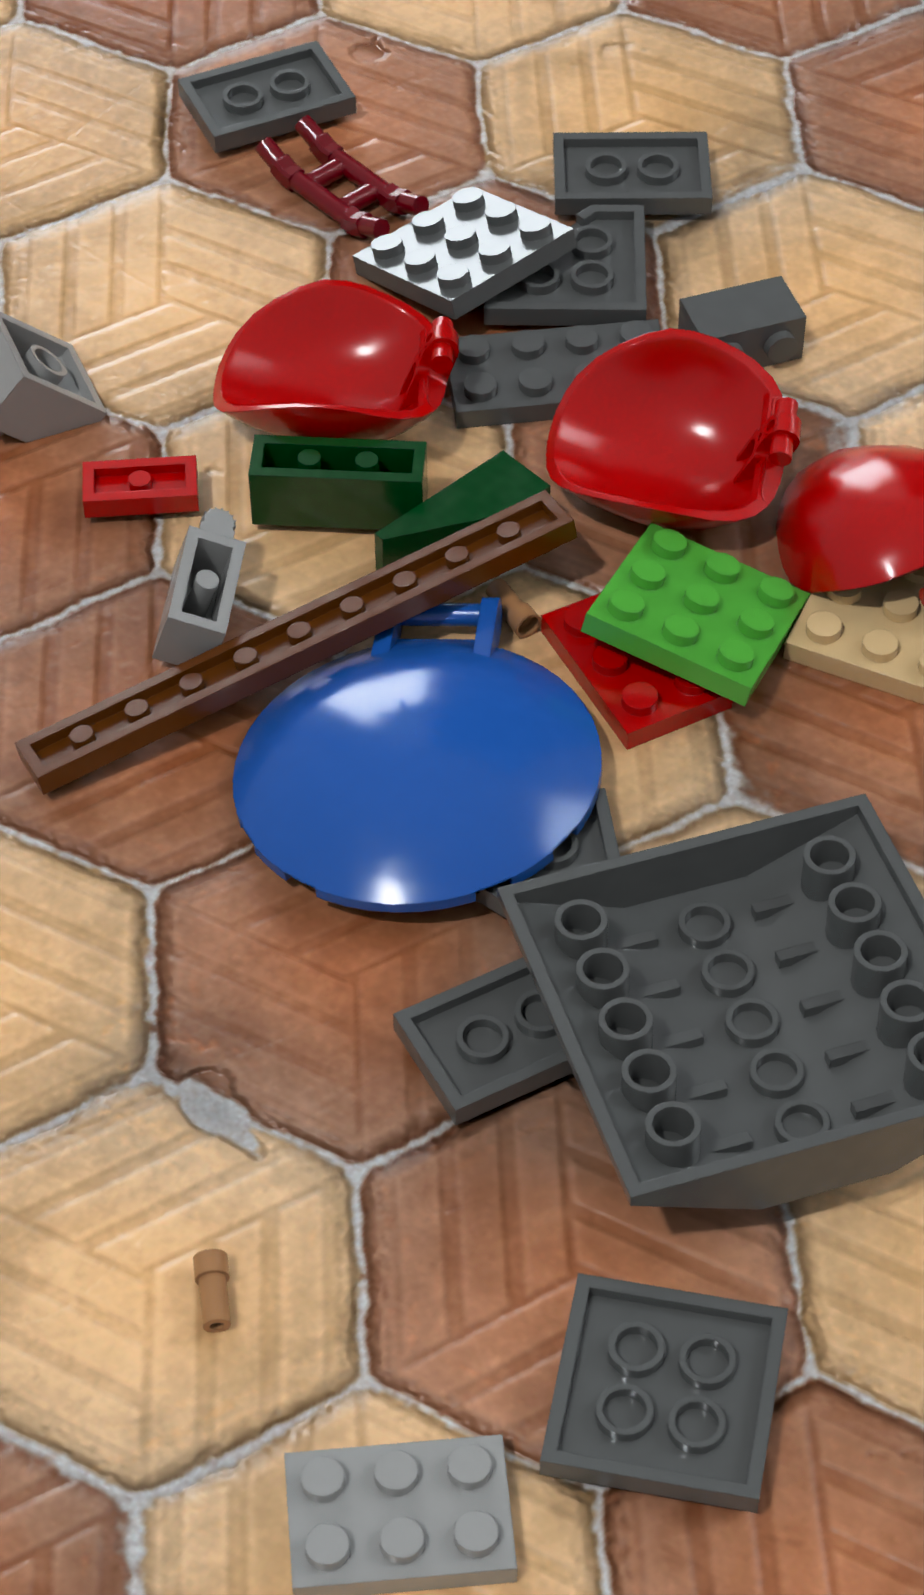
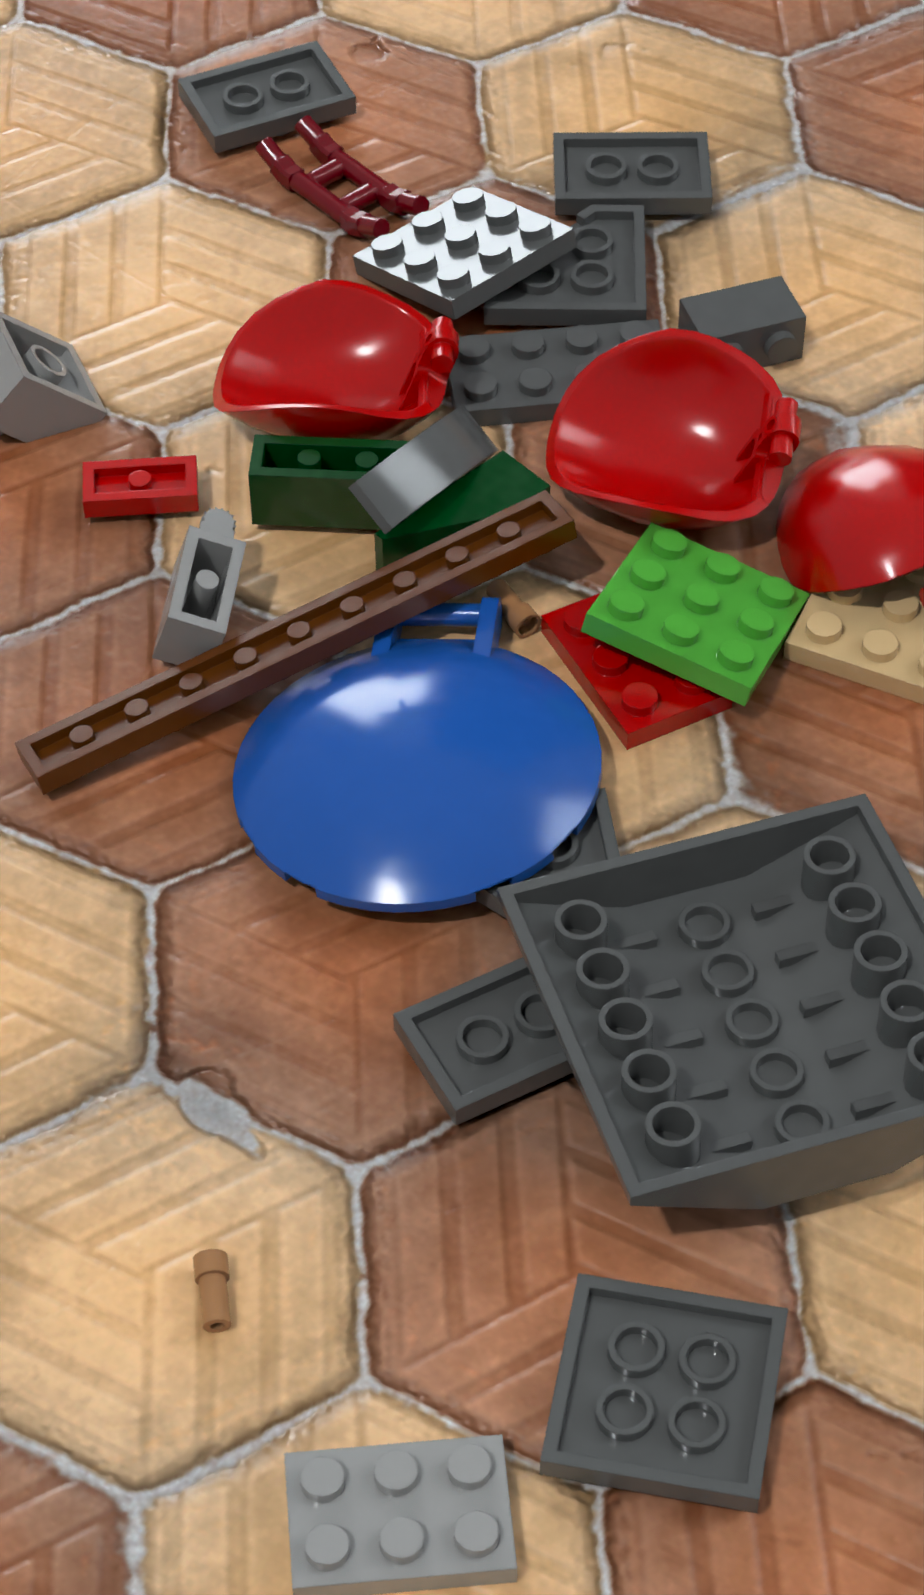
none -> dark grey slope [349,406,498,534]

